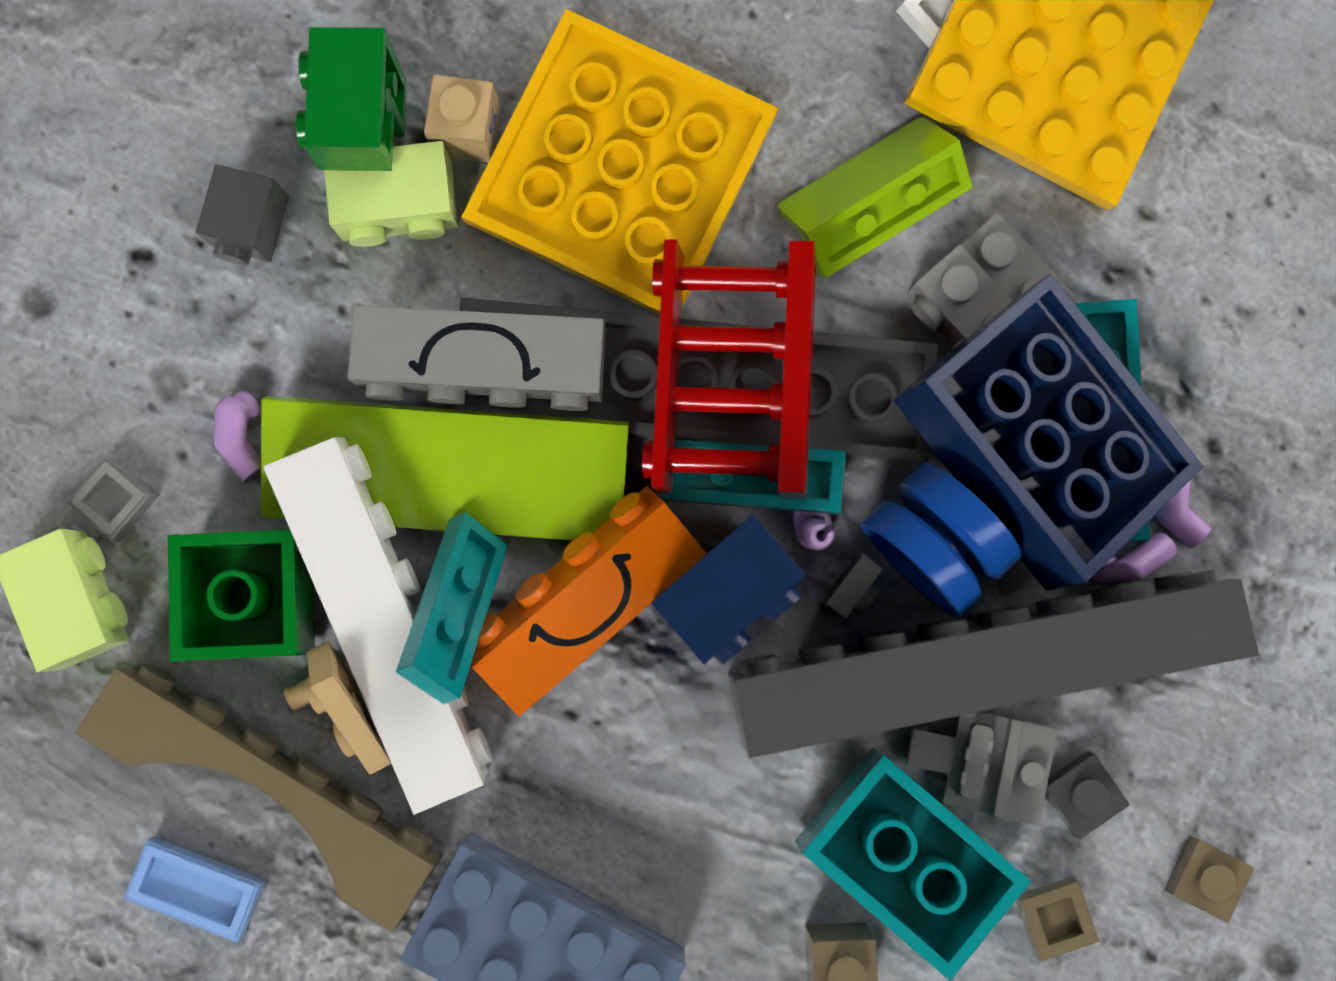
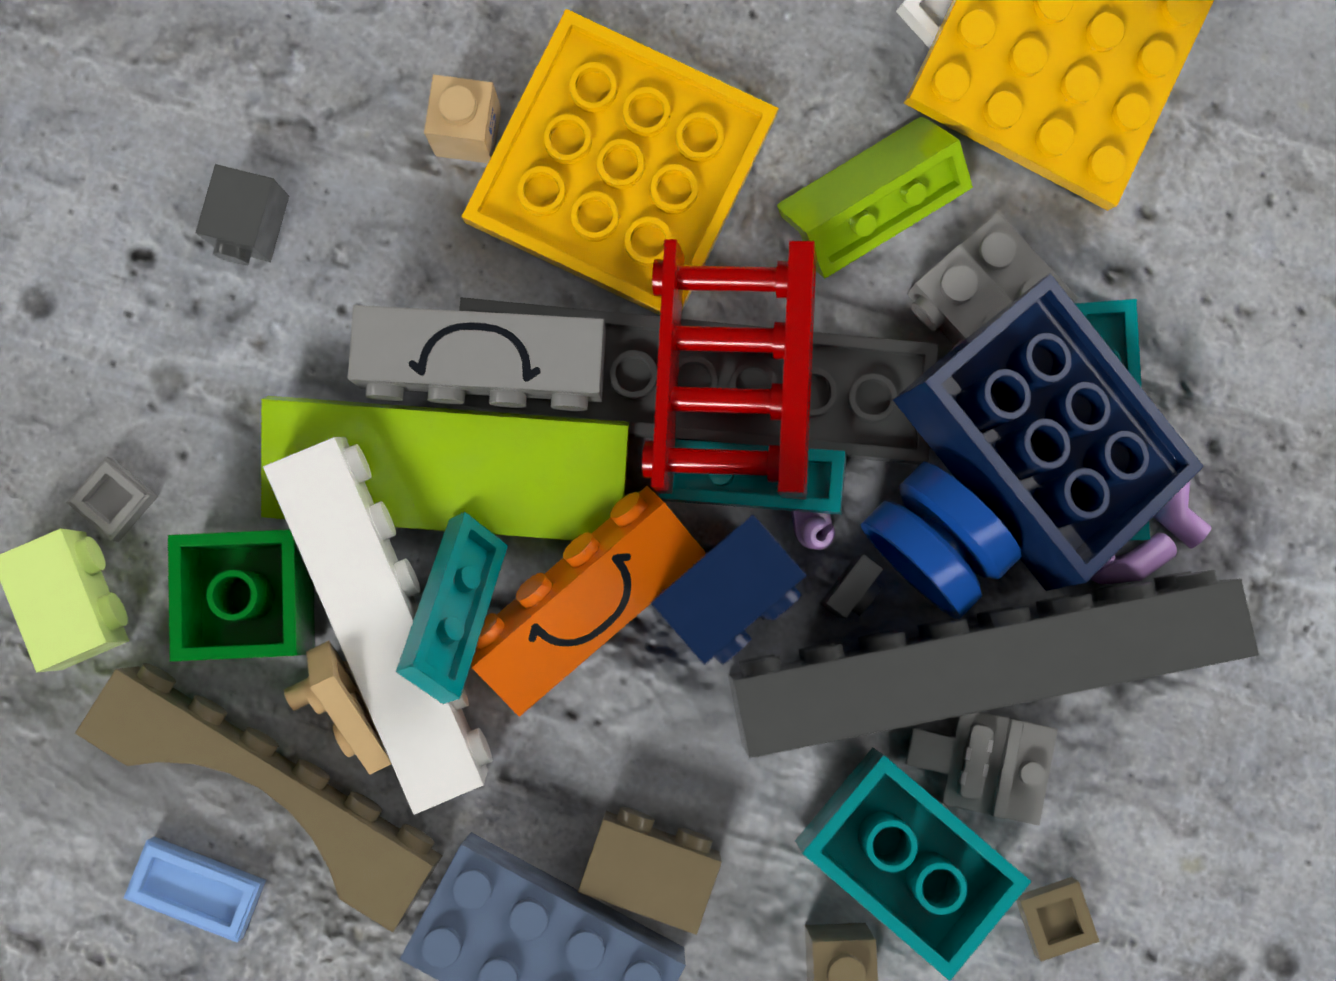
lavender arm [213,391,261,484] -> none
green brick [296,27,407,171] -> none
yellowish green brick [324,141,459,247] -> none
dark grey plate [1045,751,1130,839] -> none
dark tan plate [1165,836,1254,924] -> none
none -> dark tan brick [578,807,722,935]

